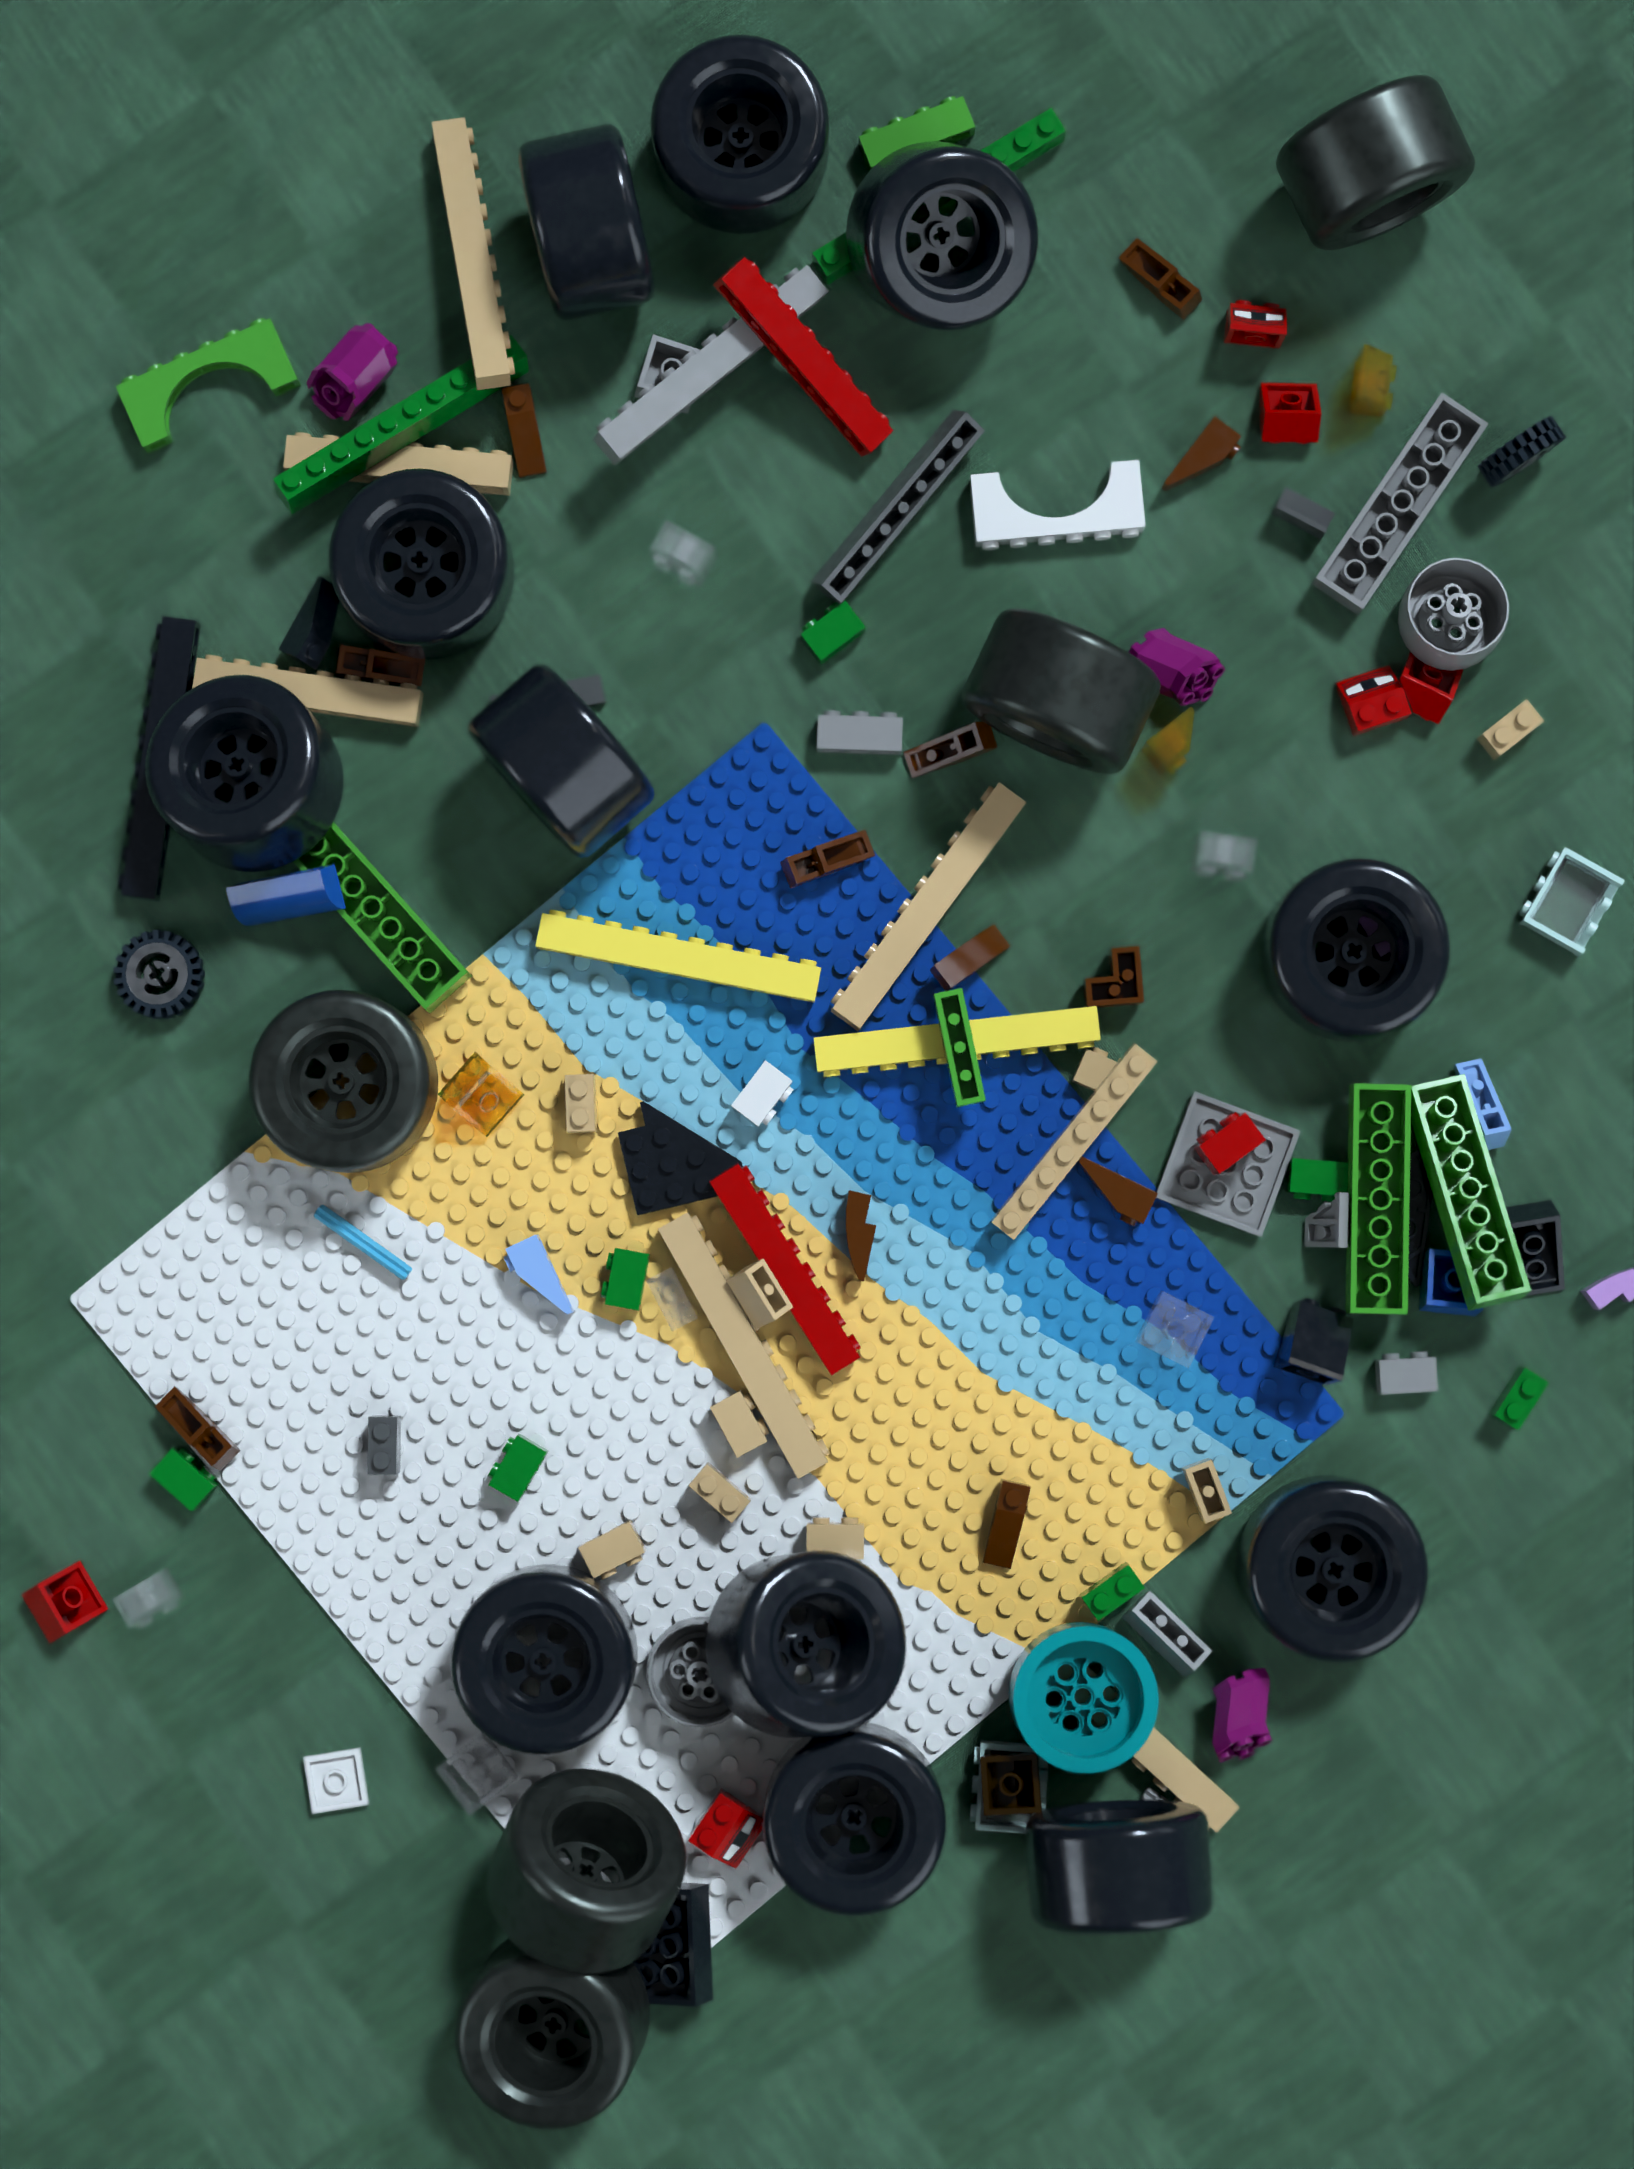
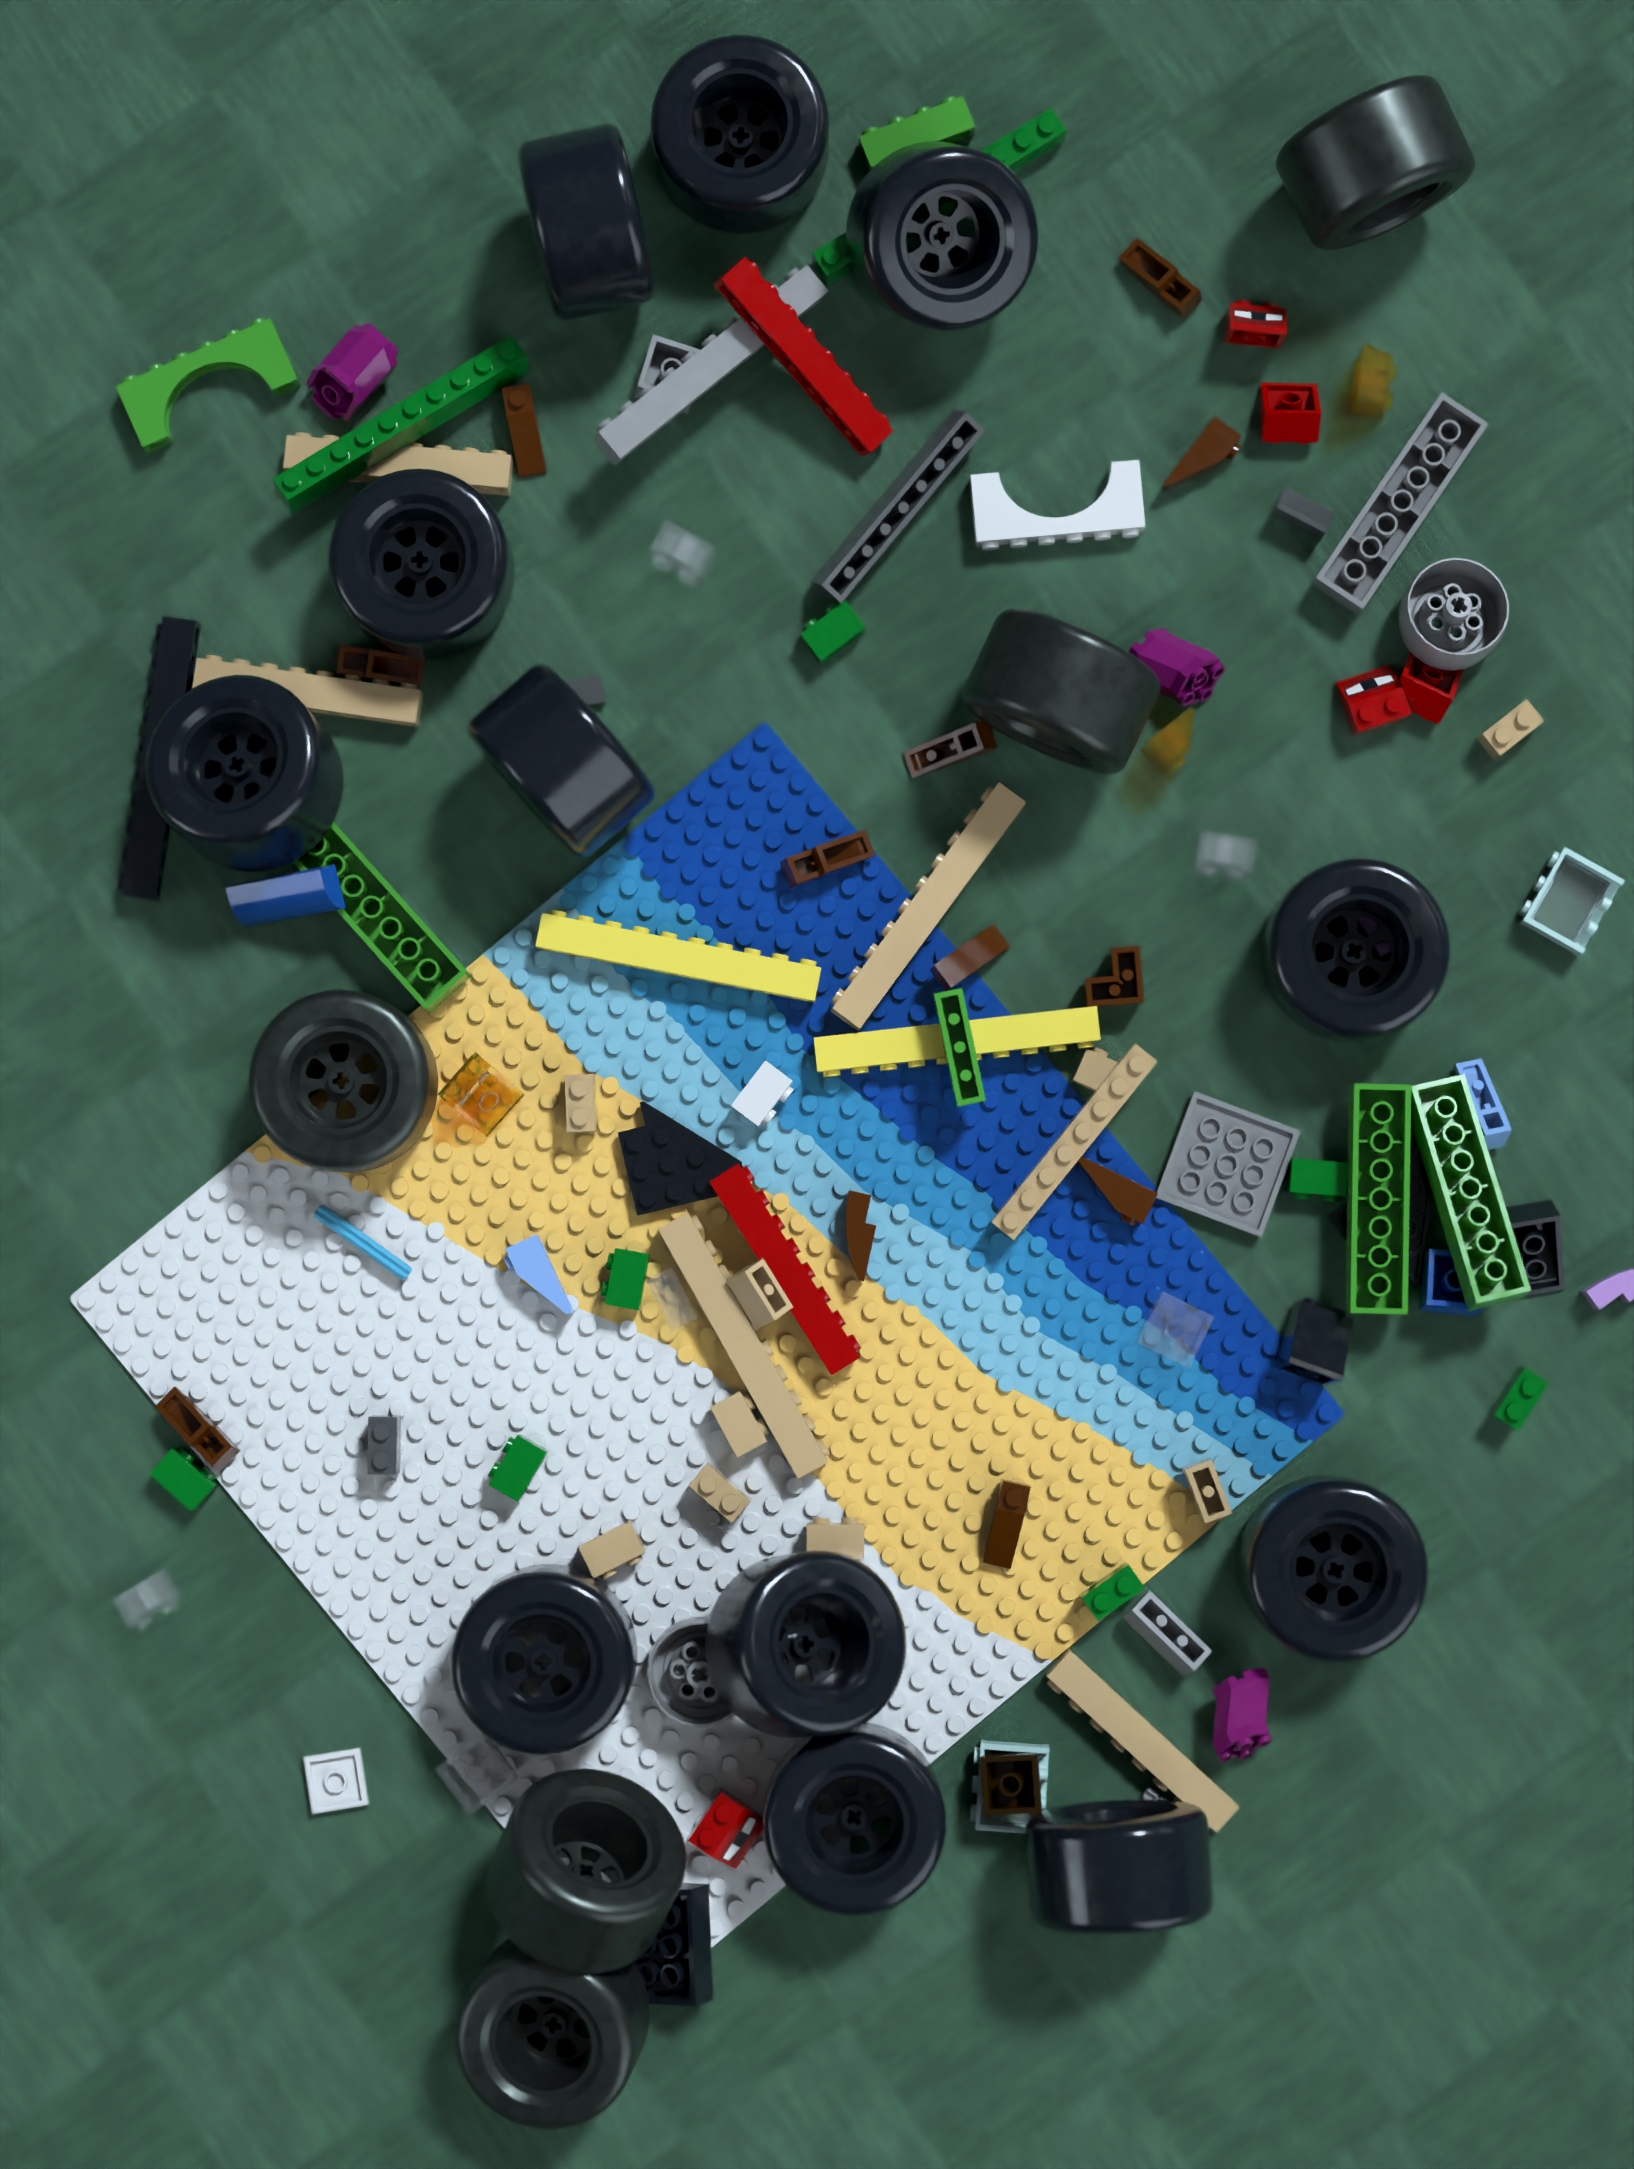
red slope [21,1560,108,1644] -> none
wheel [113,930,205,1019] -> none
black slope [278,576,339,670] -> none
tan brick [431,117,515,390] -> none
light grey brick [817,710,903,755] -> none
teal wheel [1009,1622,1159,1773] -> none
red brick [1194,1112,1266,1175] -> none
light grey wing [1305,1192,1349,1248] -> none
light grey brick [1375,1351,1438,1395] -> none
black wheel [1478,416,1566,488] -> none

